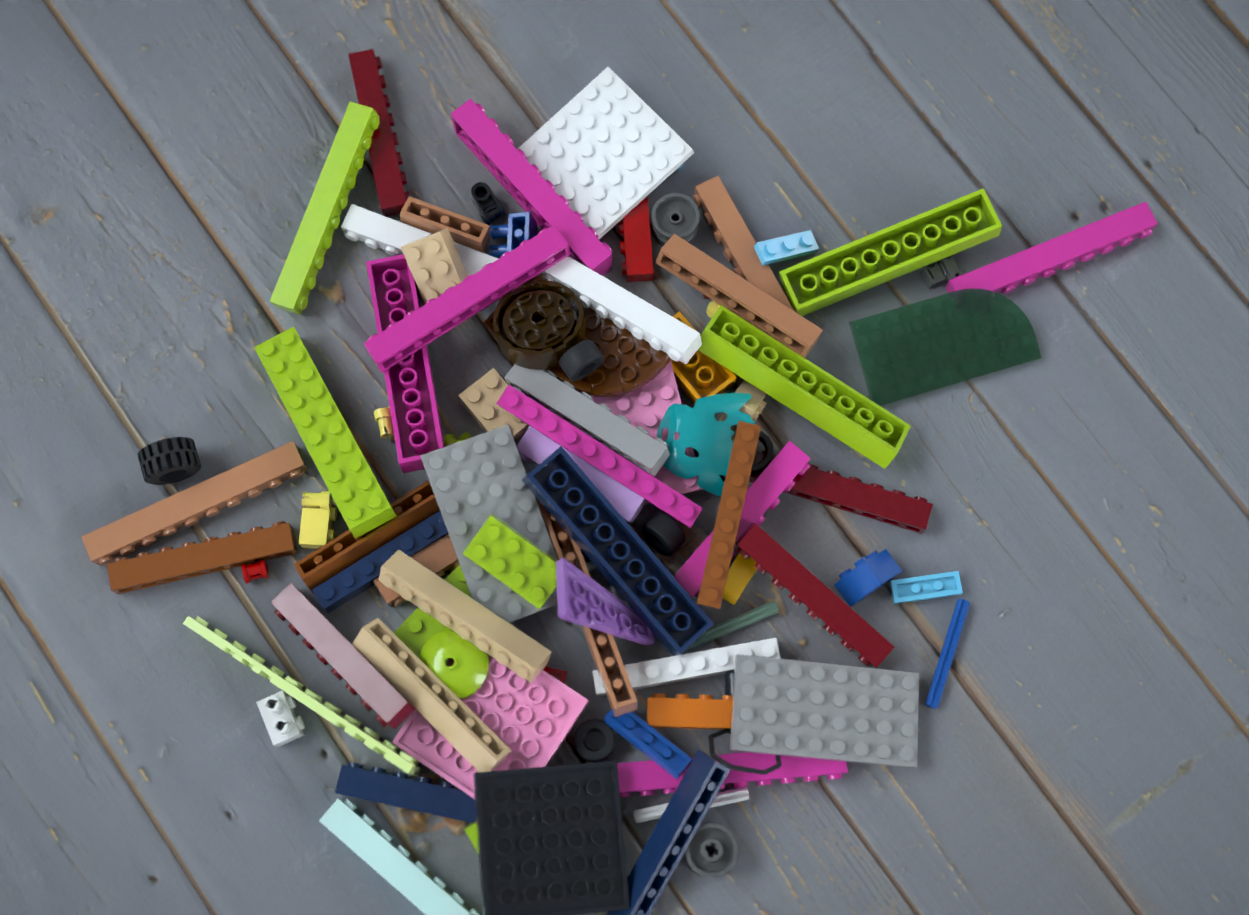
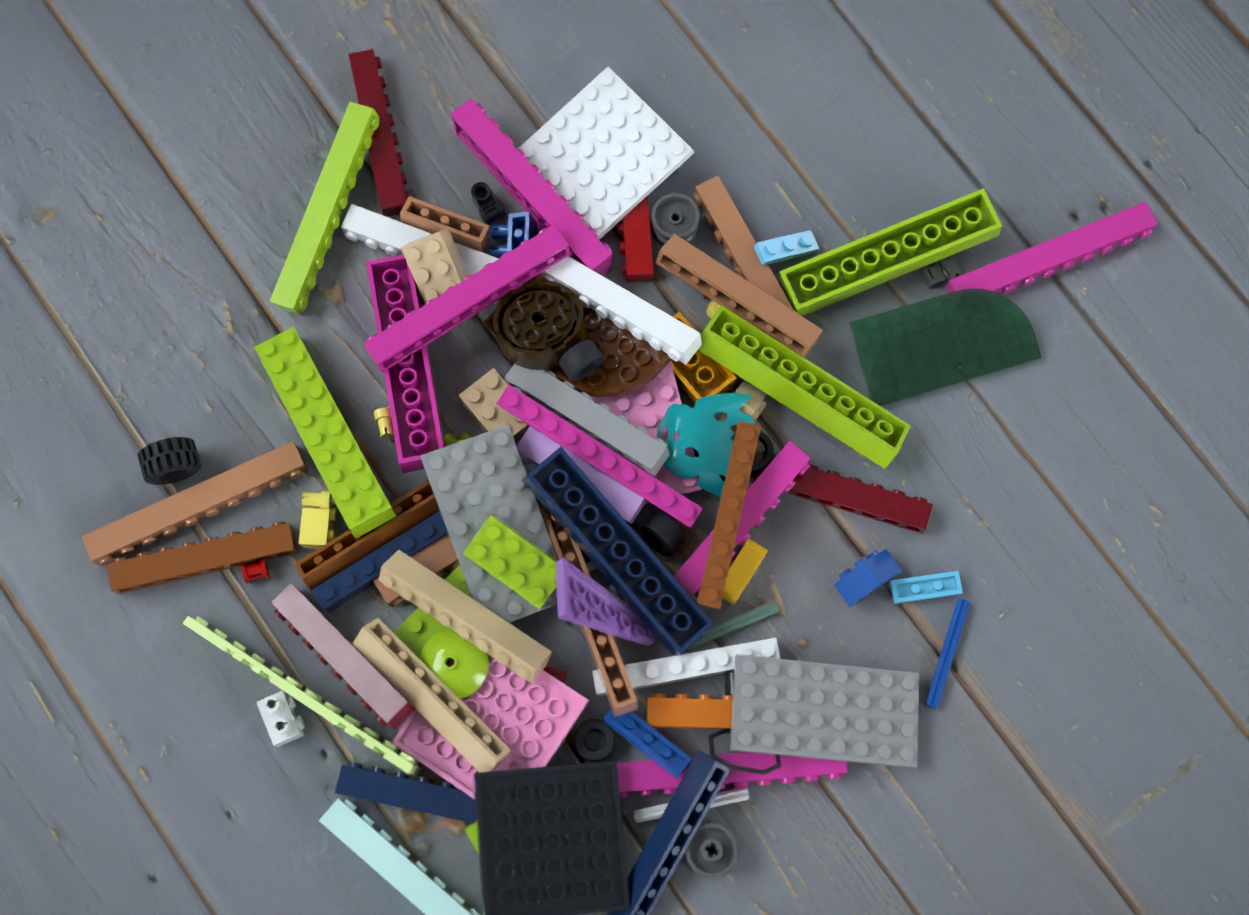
dark red brick [735,523,895,668] -> none

